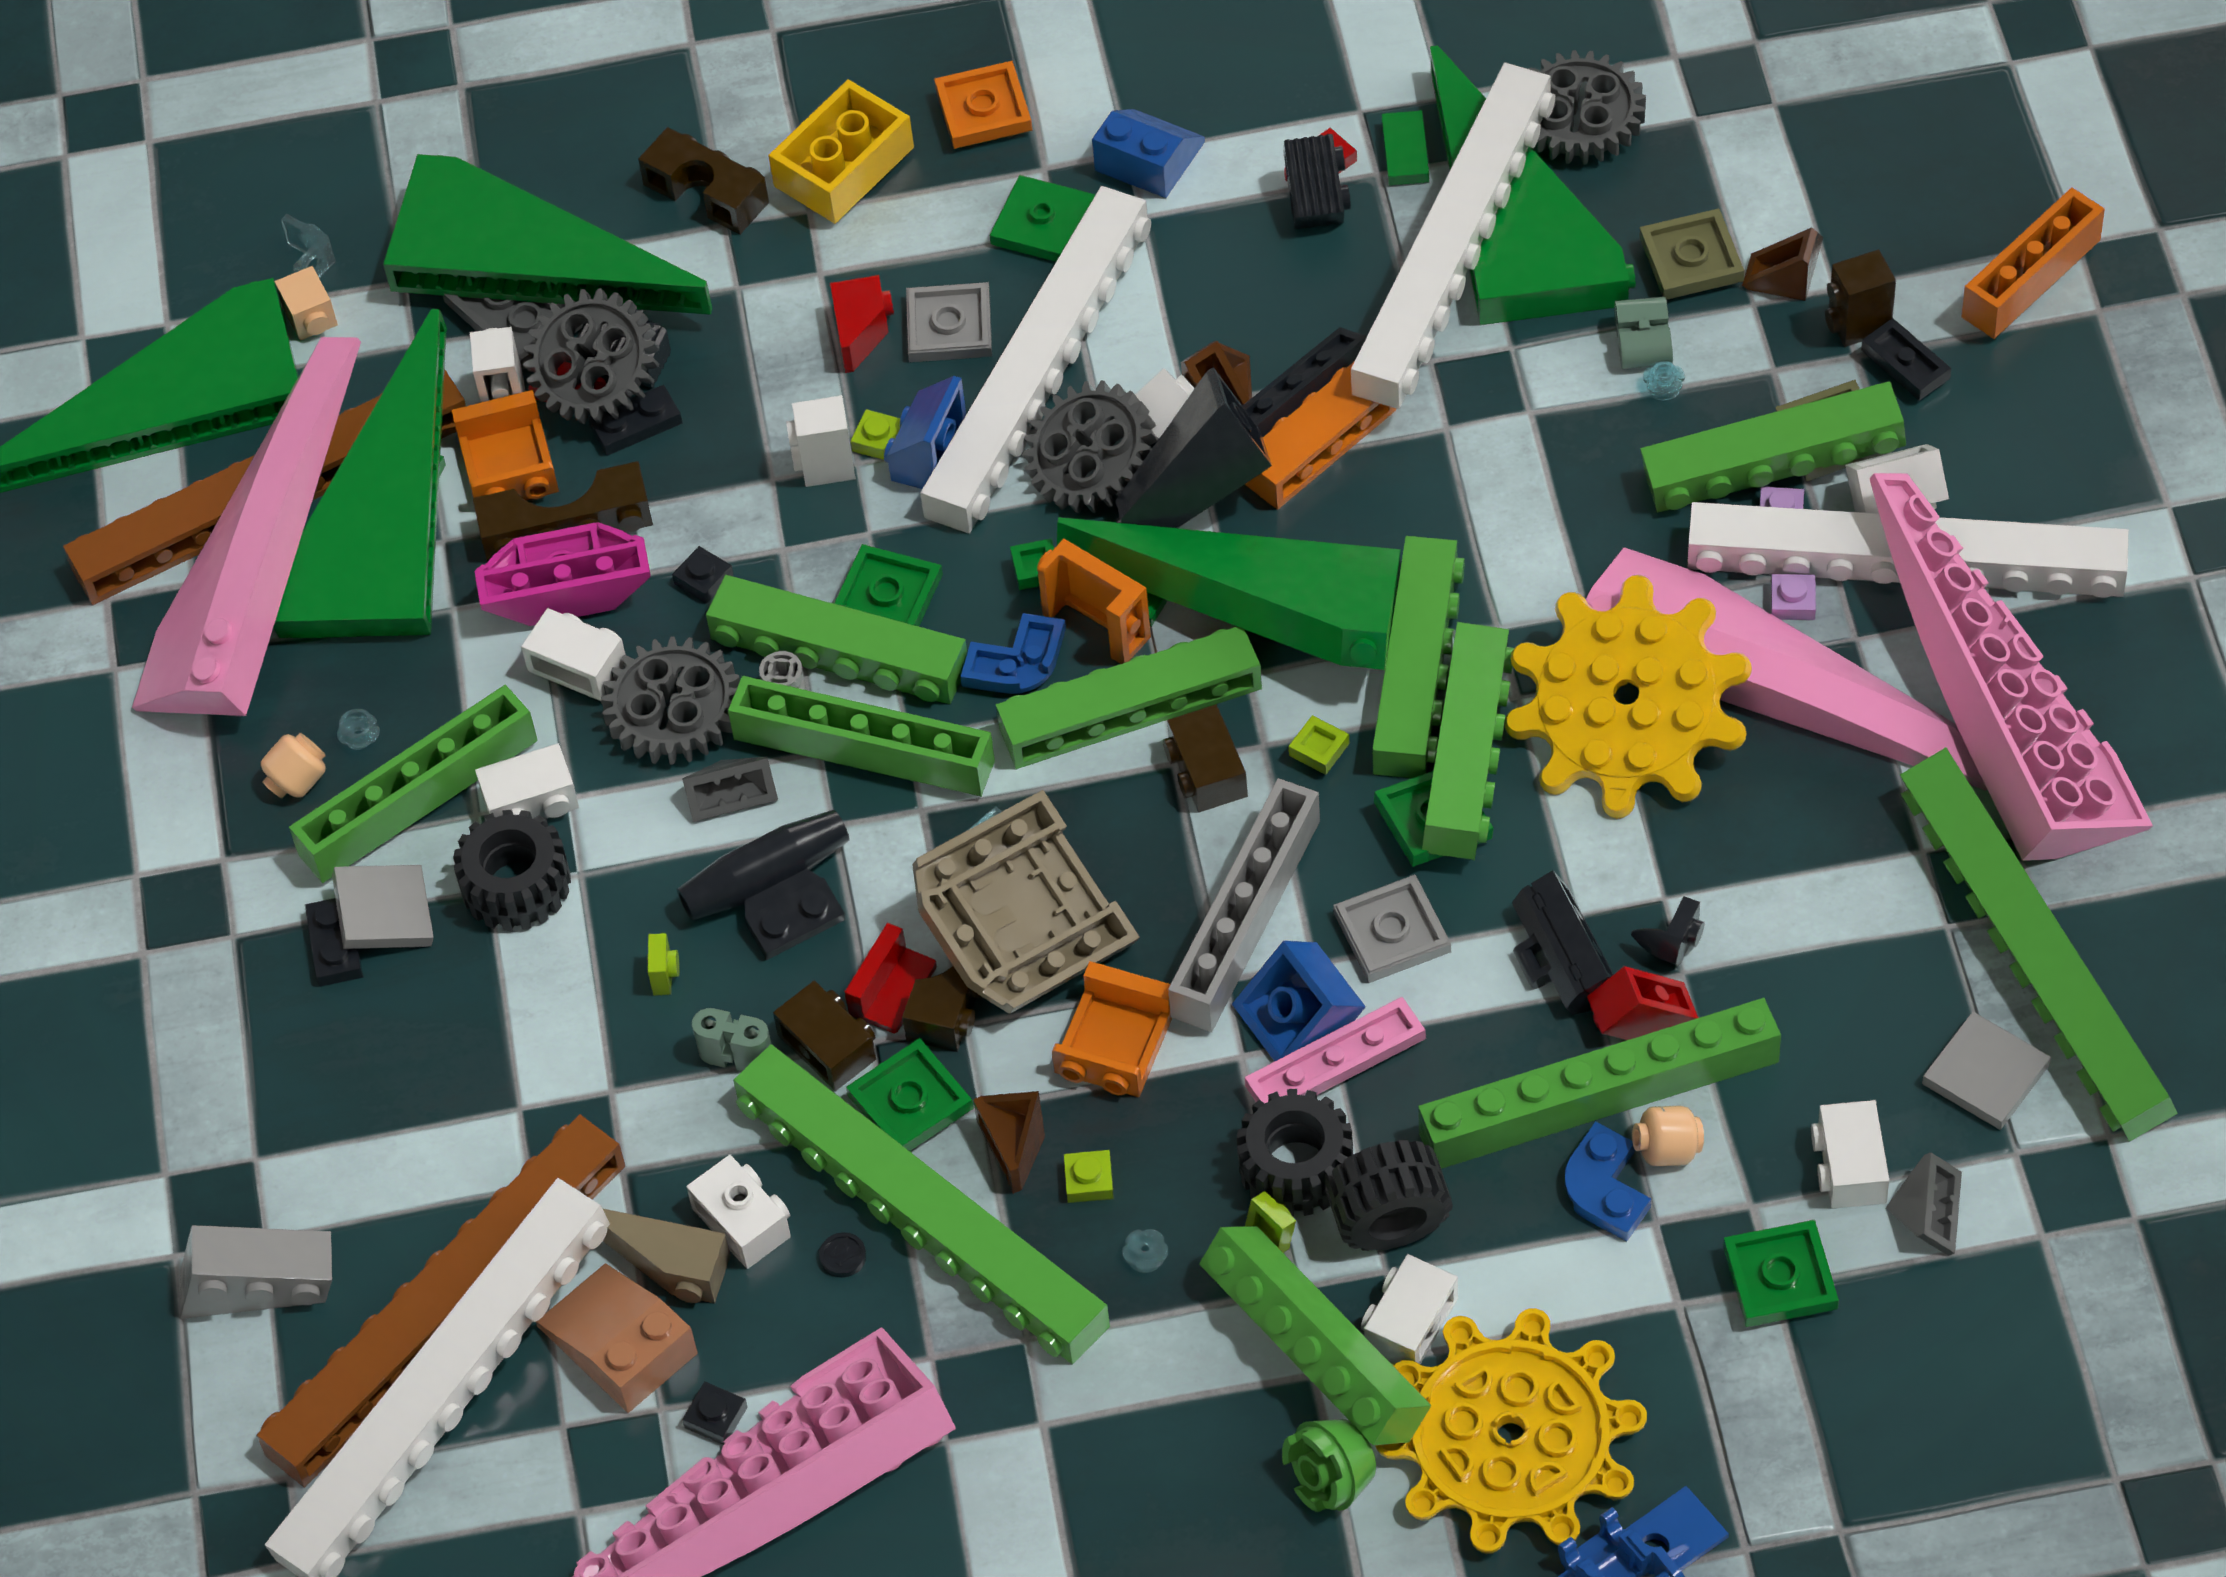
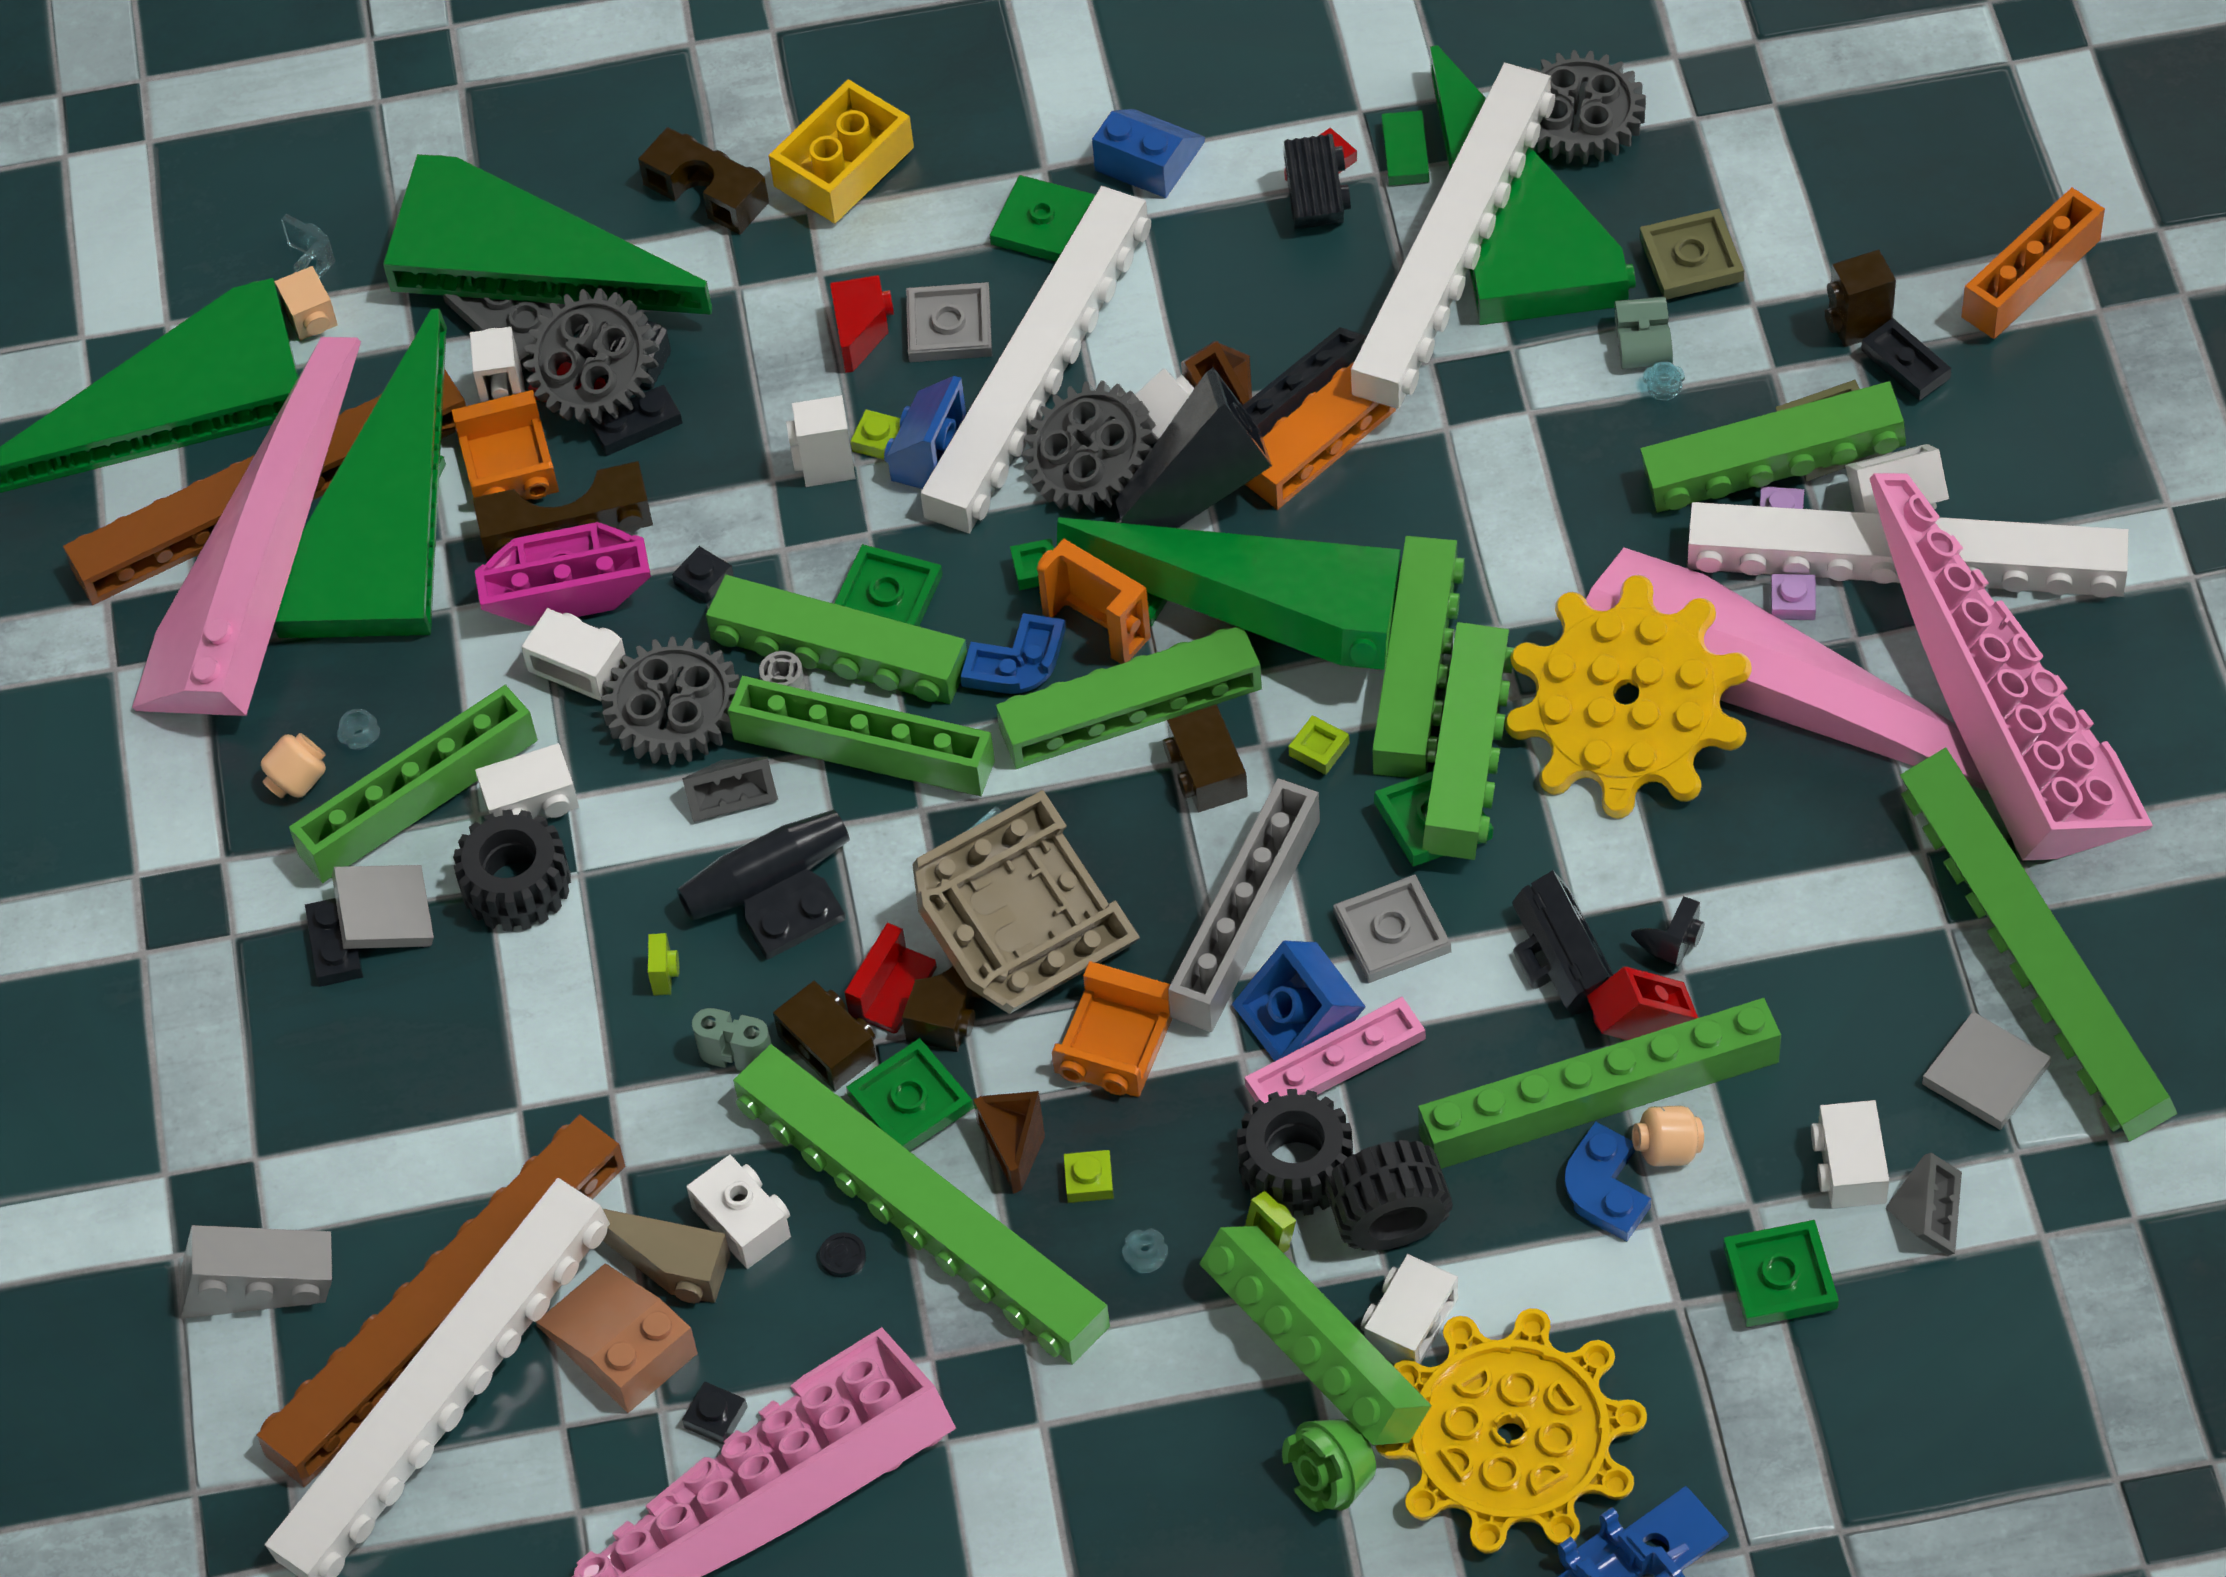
orange plate [934,61,1033,149] -> none
reddish brown slope [1742,227,1823,301] -> none

